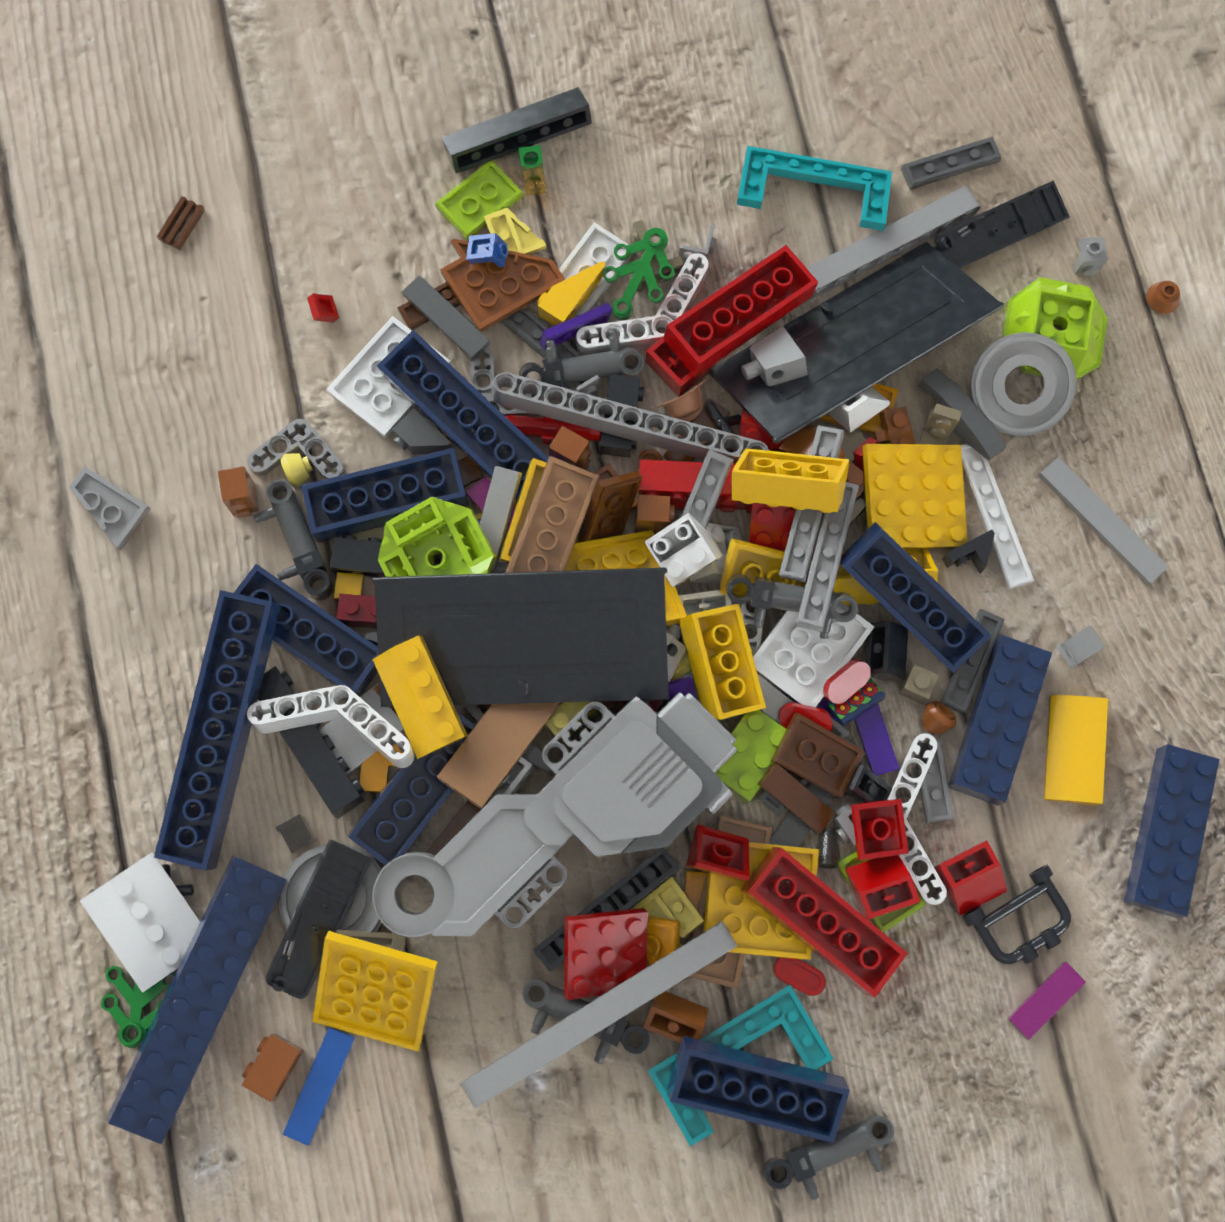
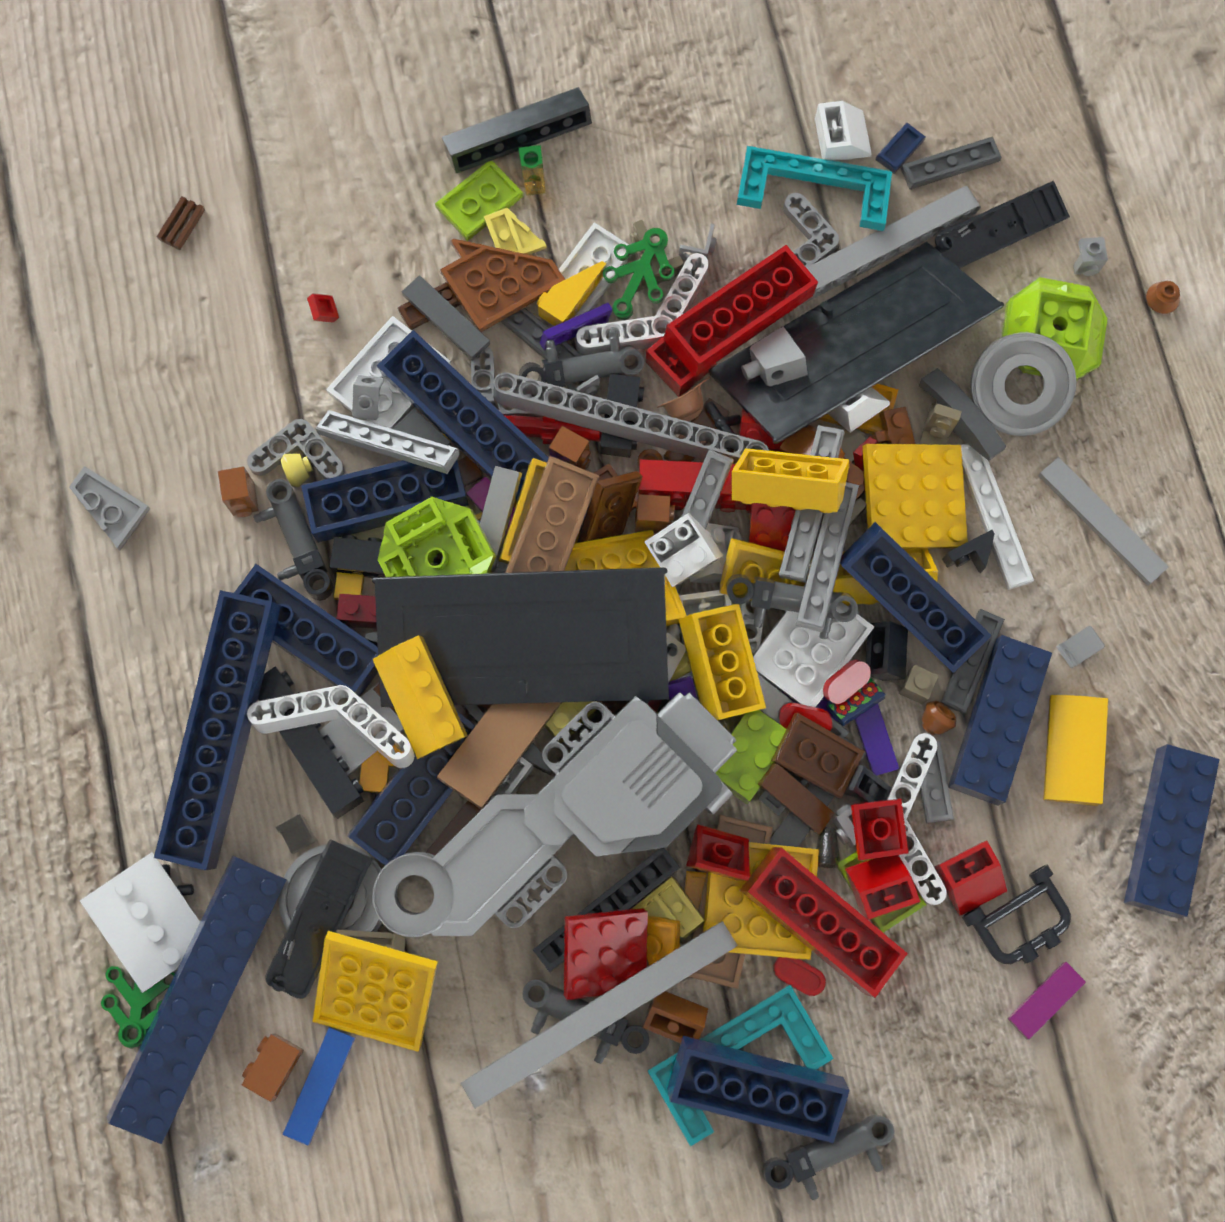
blue bracket [466,233,508,267] -> none
none -> light grey tile [315,410,460,474]
none -> light grey bracket [352,375,384,420]
none -> light grey beam [783,193,839,267]
none -> white slope [815,101,872,161]
none -> dark blue tile [875,123,926,174]

